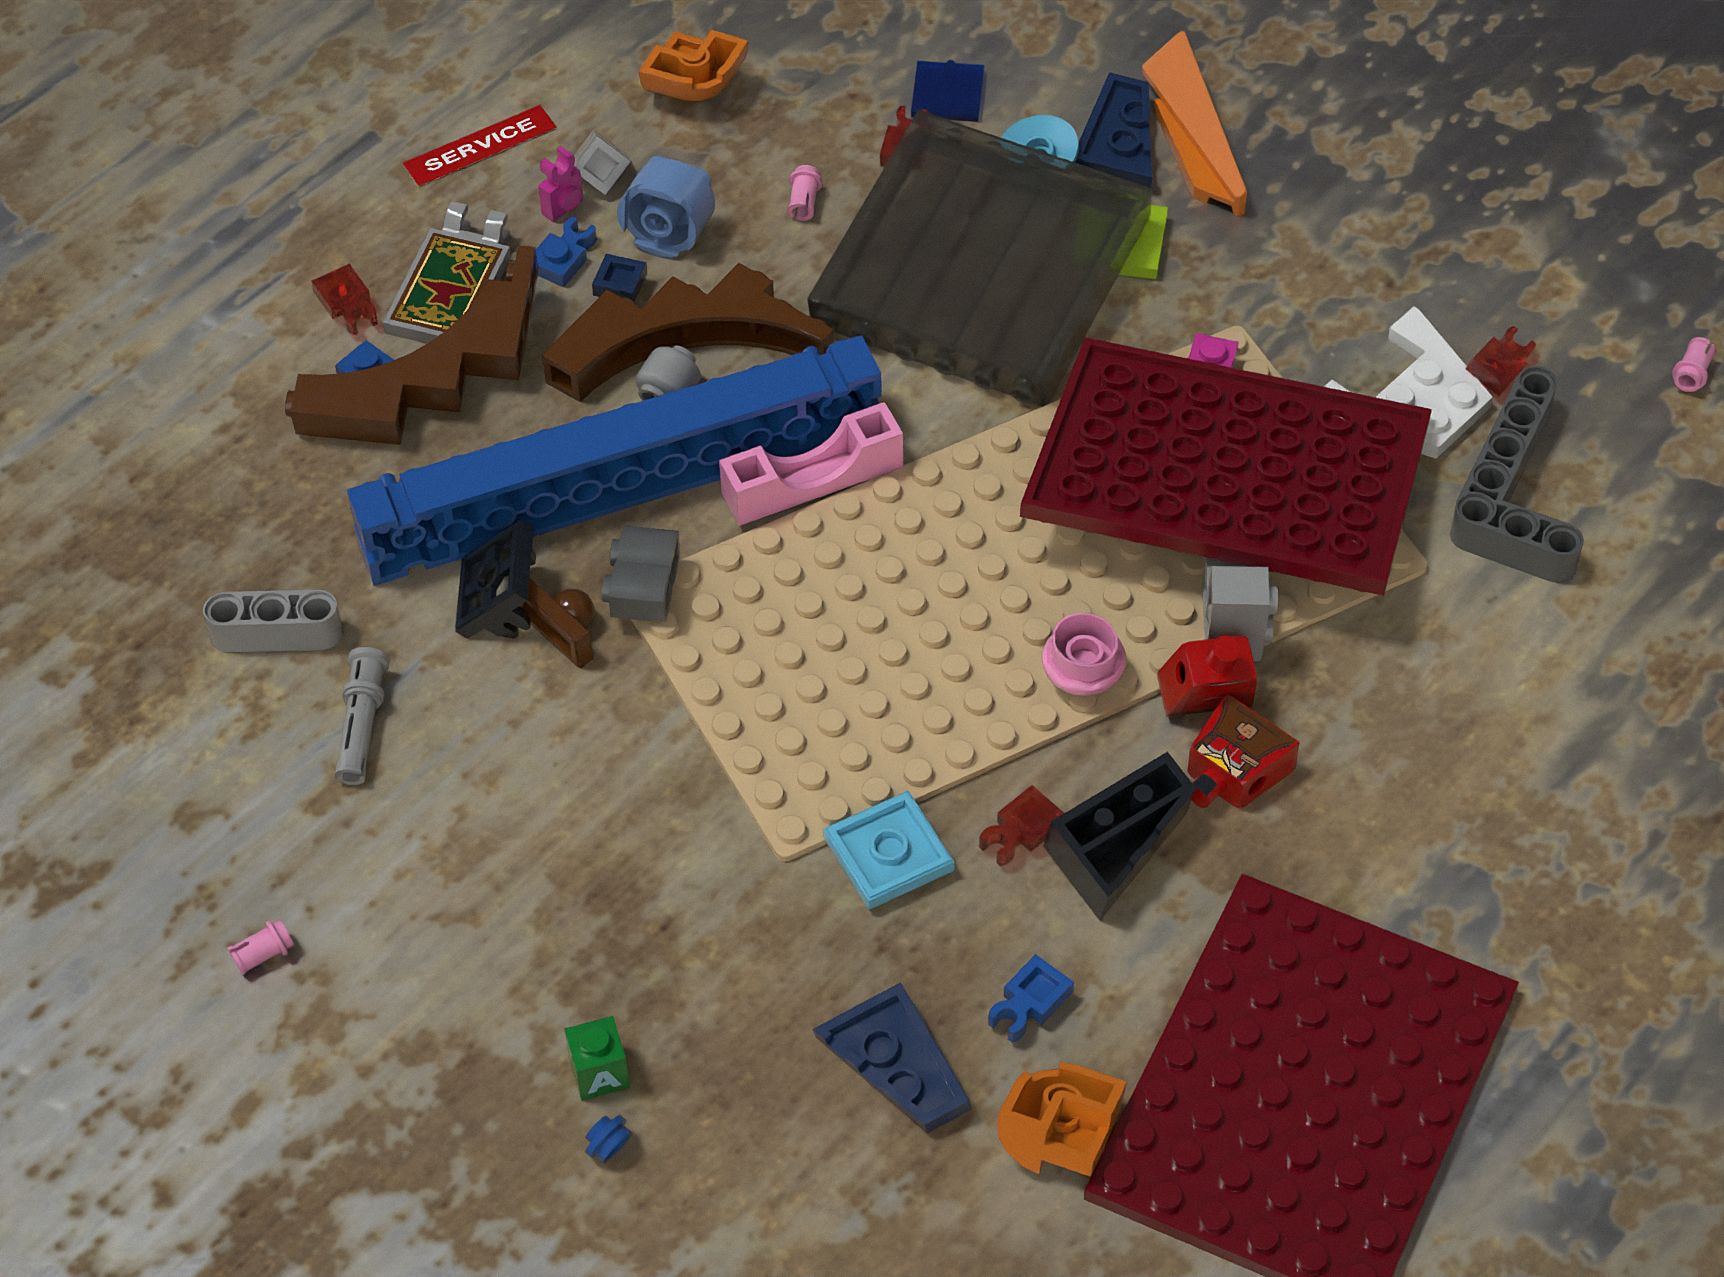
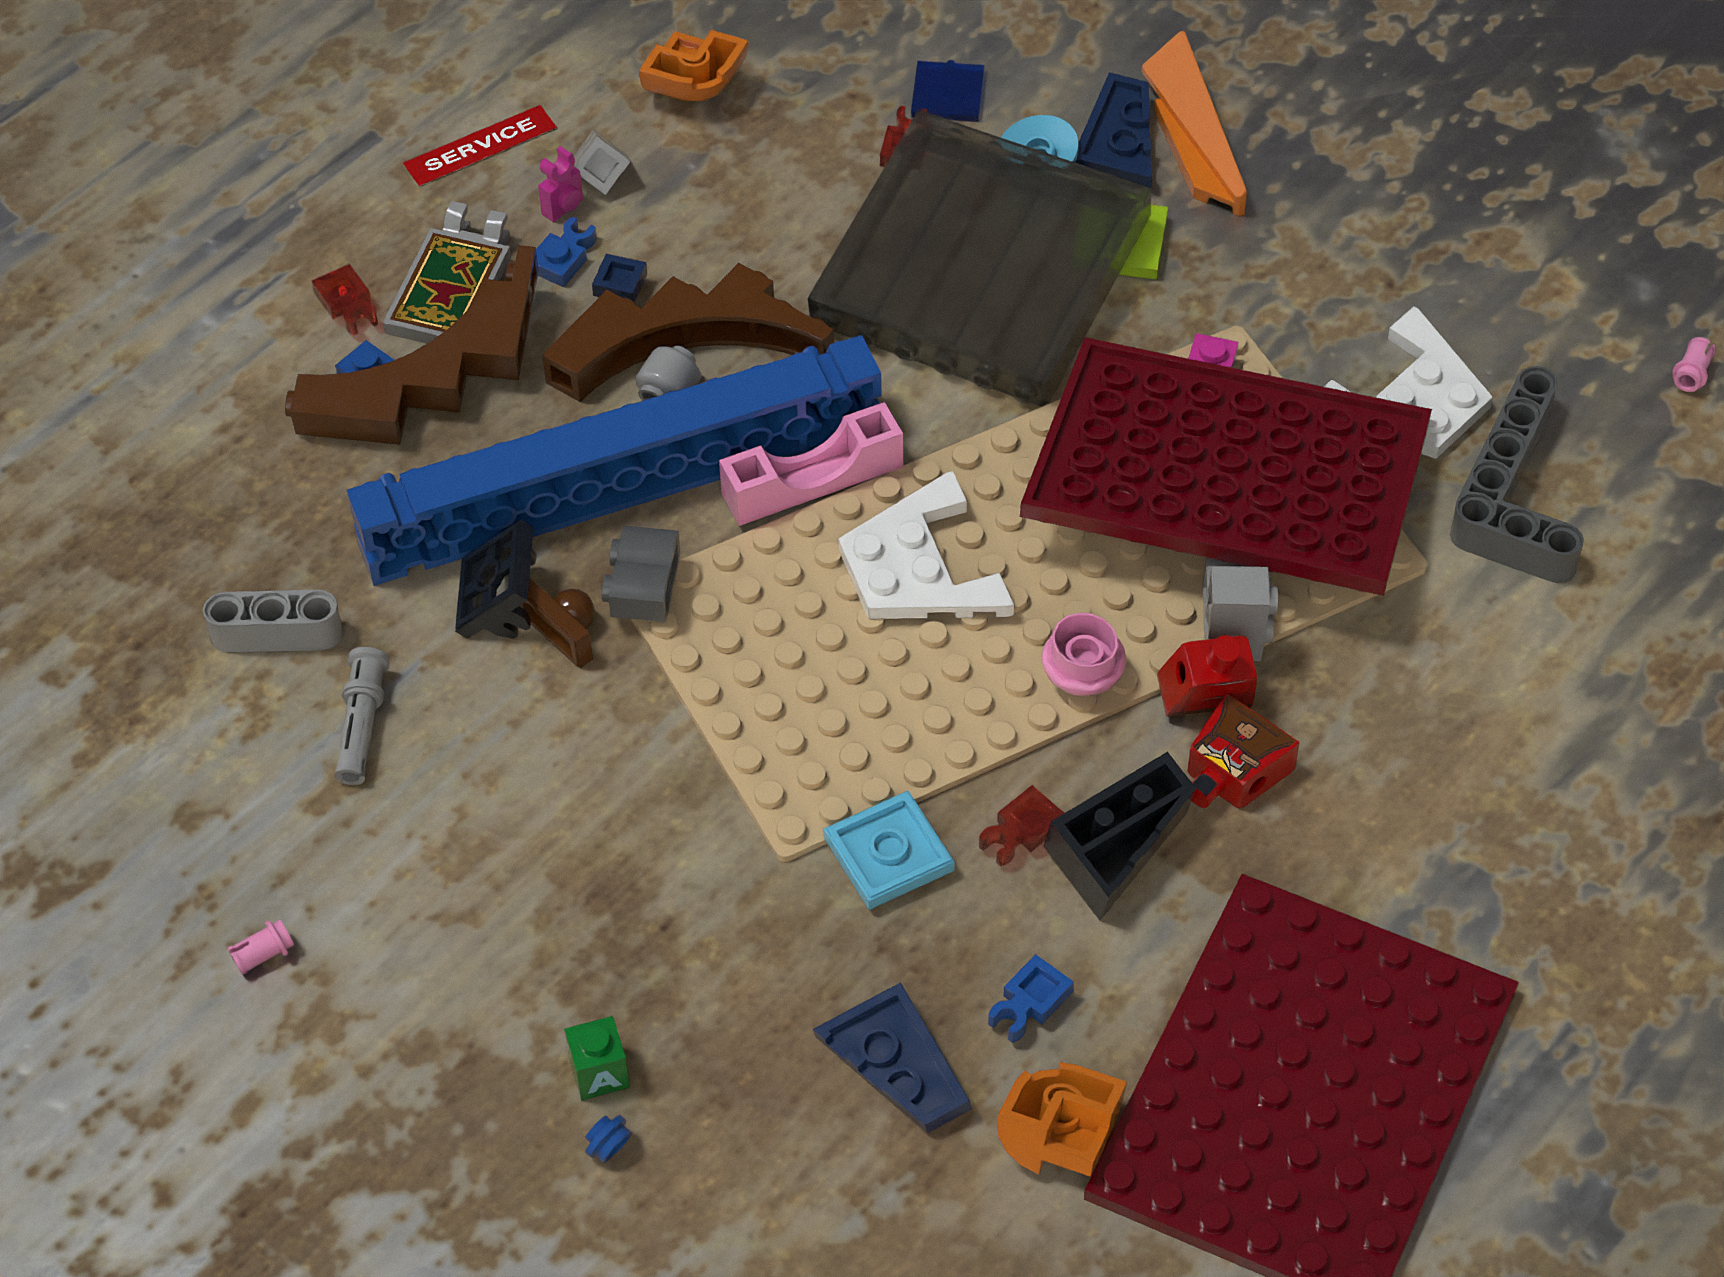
medium blue brick [617,156,715,258] -> none
bright pink pin [787,165,823,221] -> none
clear red plate [1465,326,1536,397] -> none
none -> white wing [838,471,1014,619]

